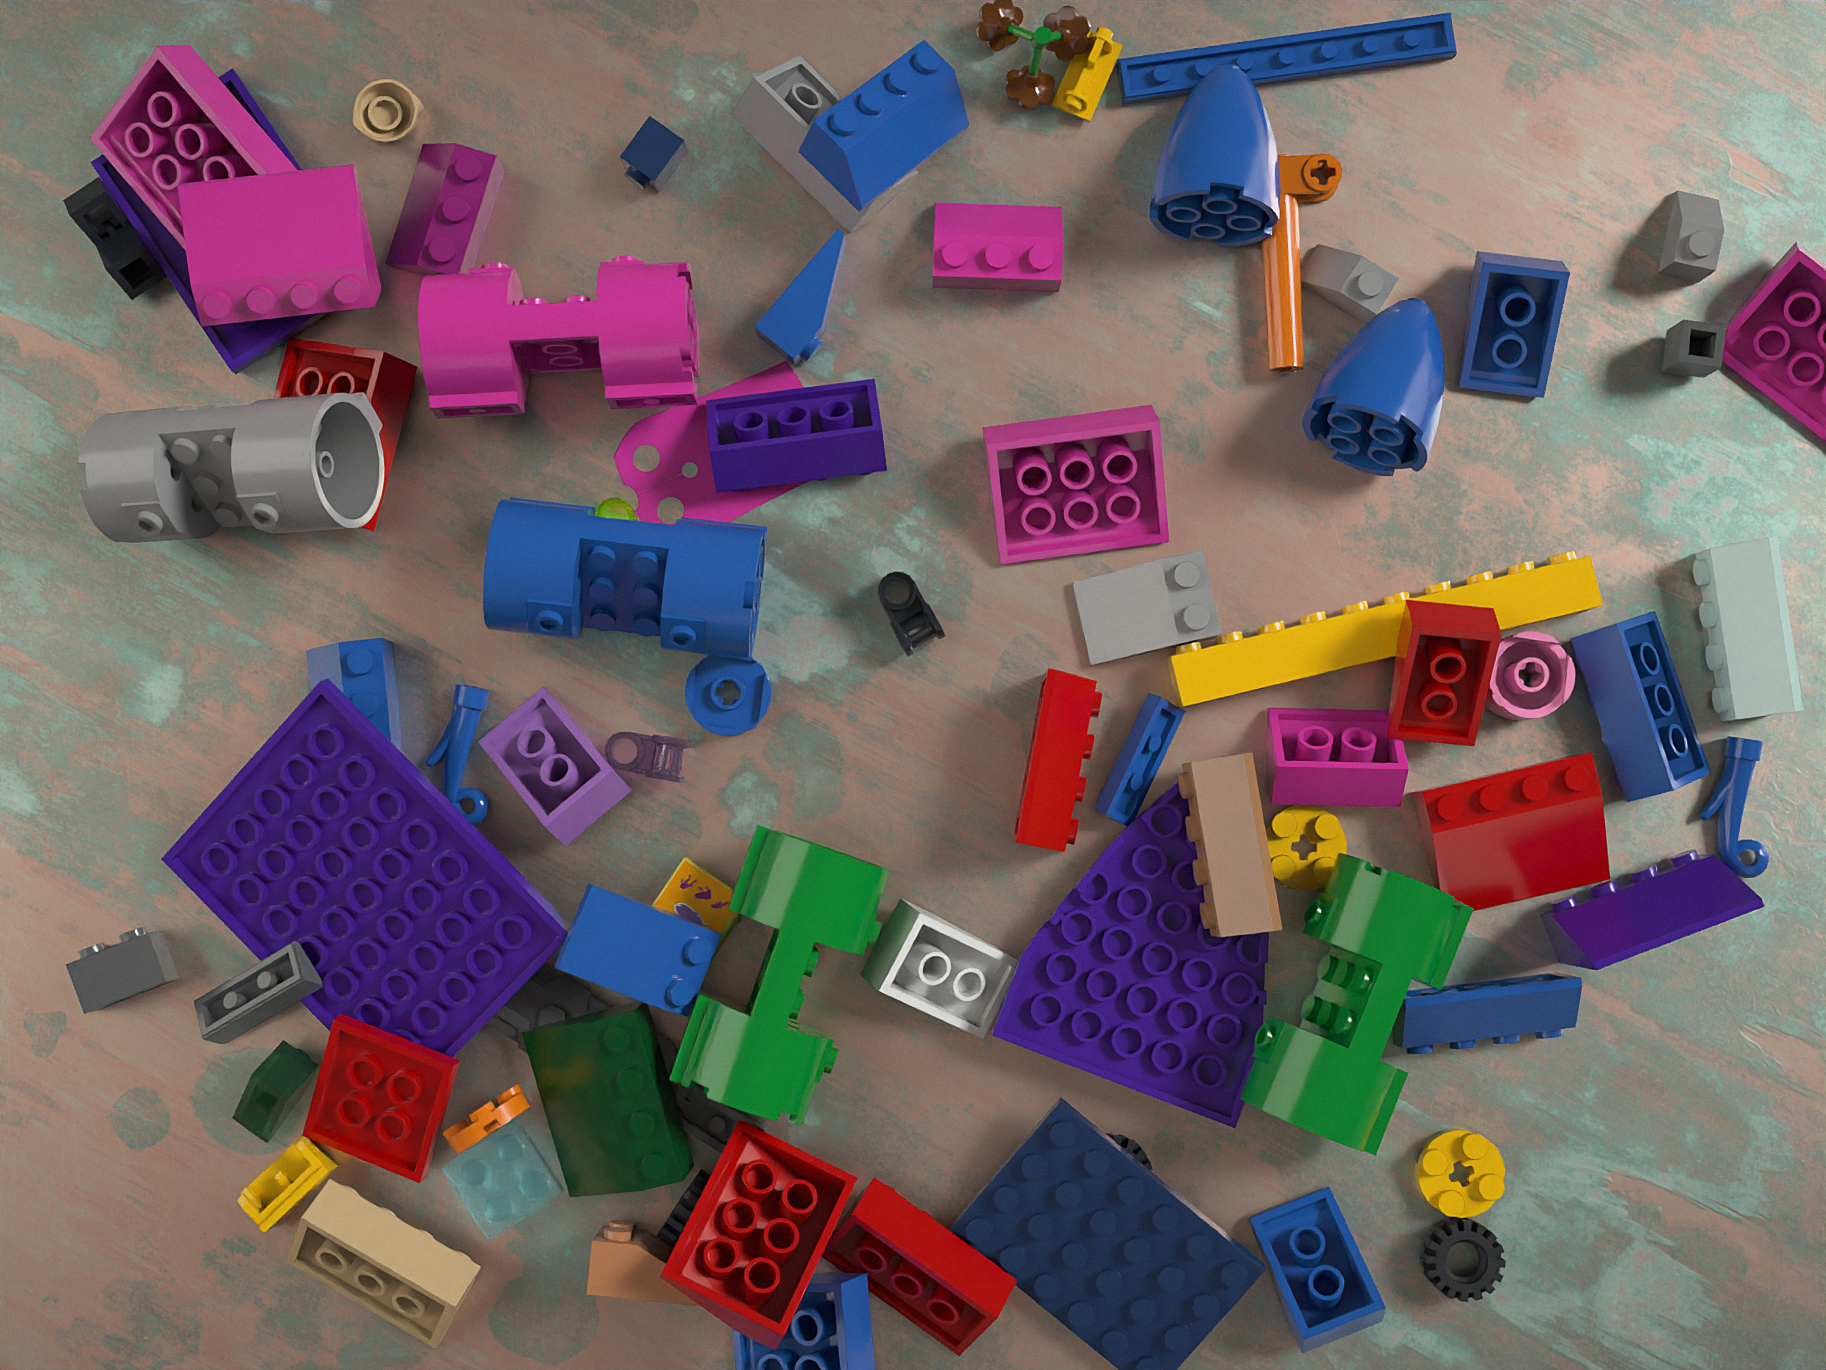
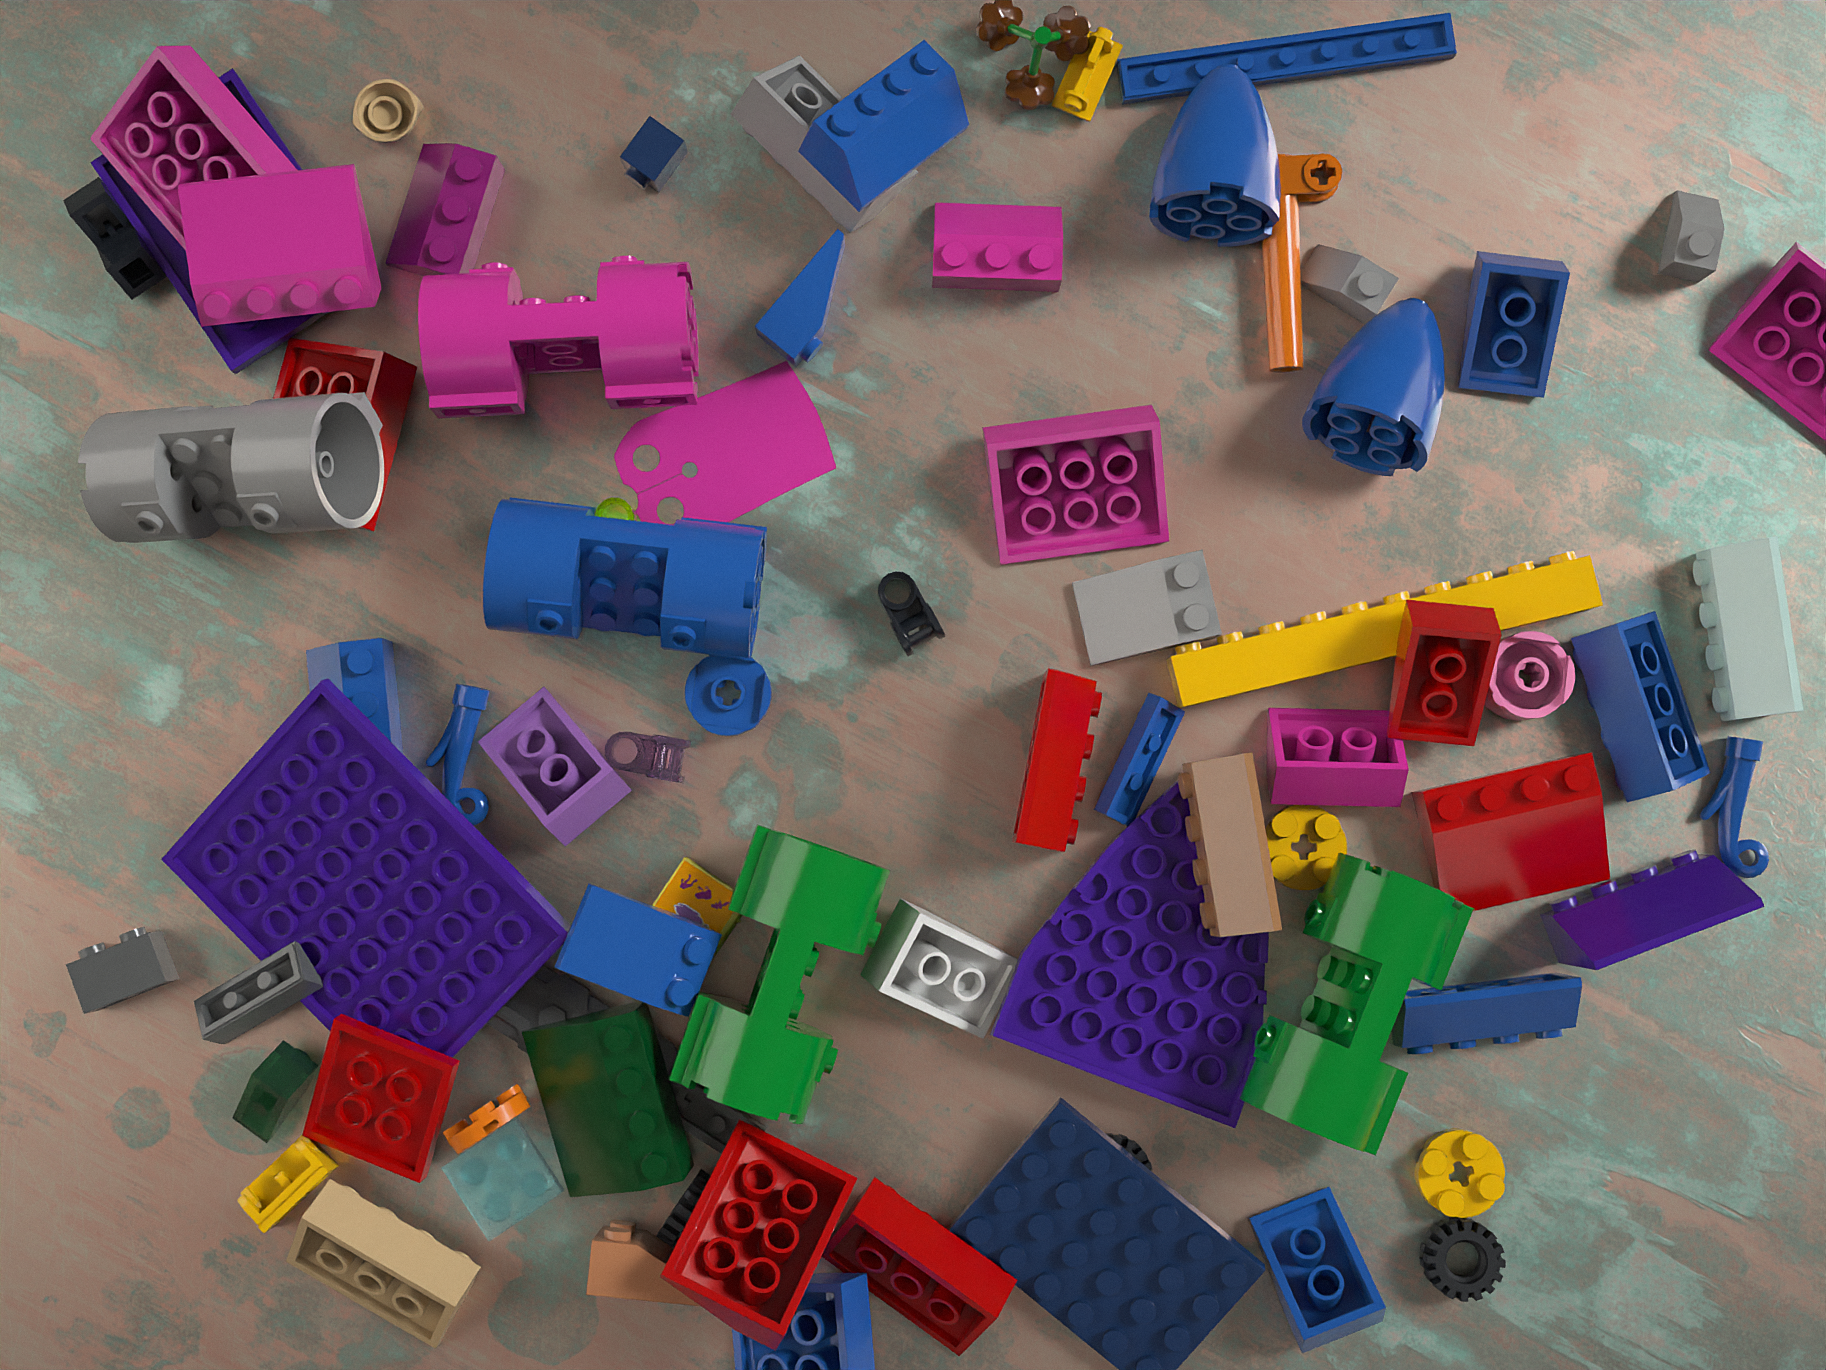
dark purple slope [706,379,887,493] -> none
dark grey brick [1662,319,1726,378] -> none

